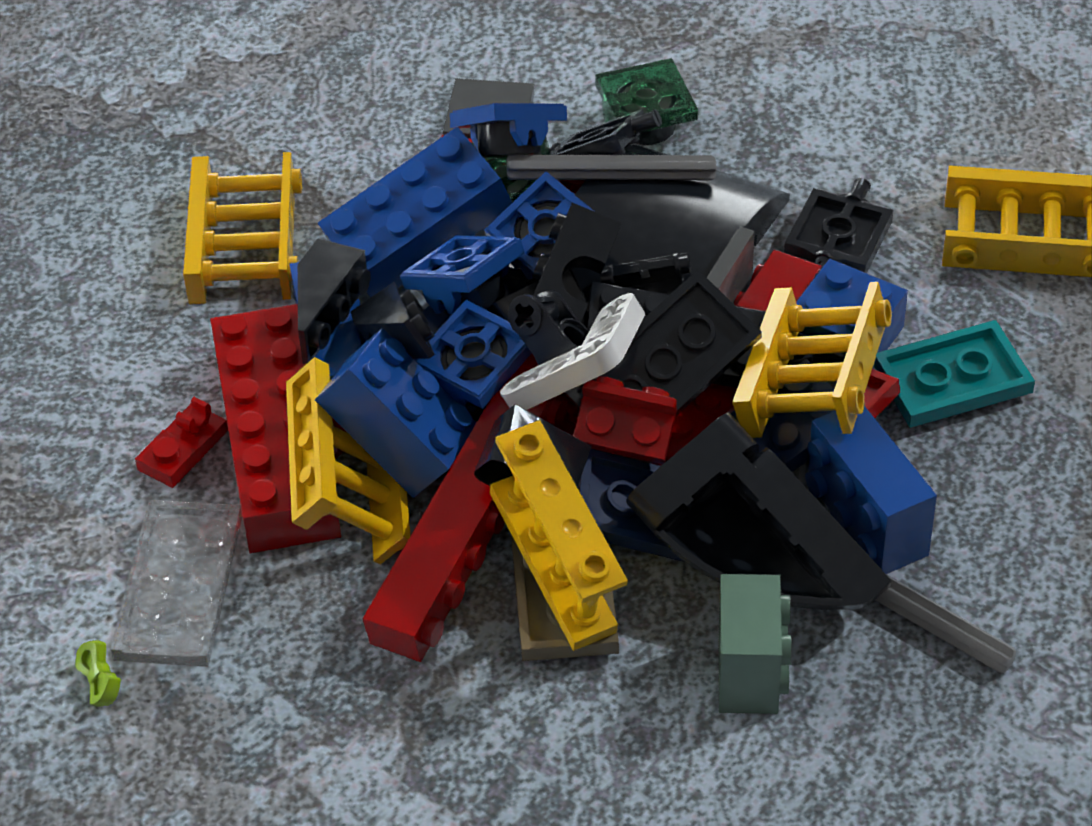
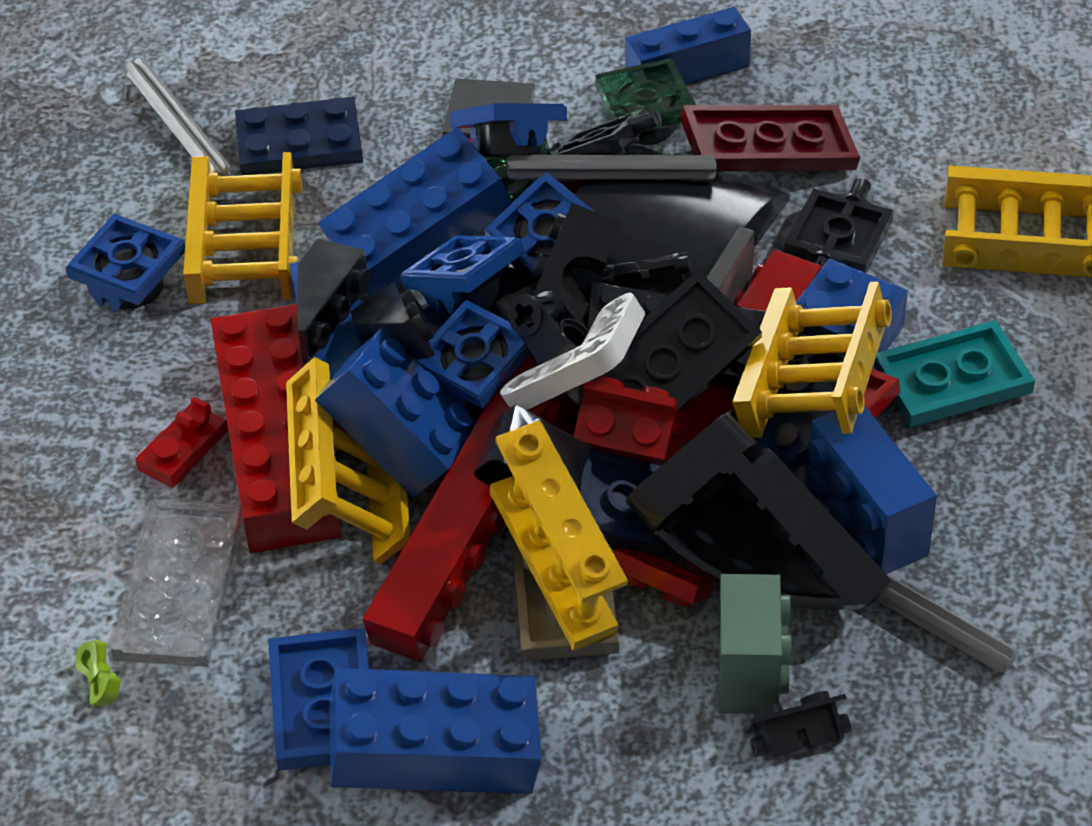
none -> blue piece [65,213,185,312]
none -> light grey axle [126,57,232,177]
none -> dark blue plate [235,96,363,175]
none -> blue plate [268,628,369,771]
none -> blue brick [329,668,542,794]
none -> red plate [613,547,715,607]
none -> blue brick [625,6,751,89]
none -> dark red plate [680,105,860,172]
none -> black hinge [742,691,852,760]

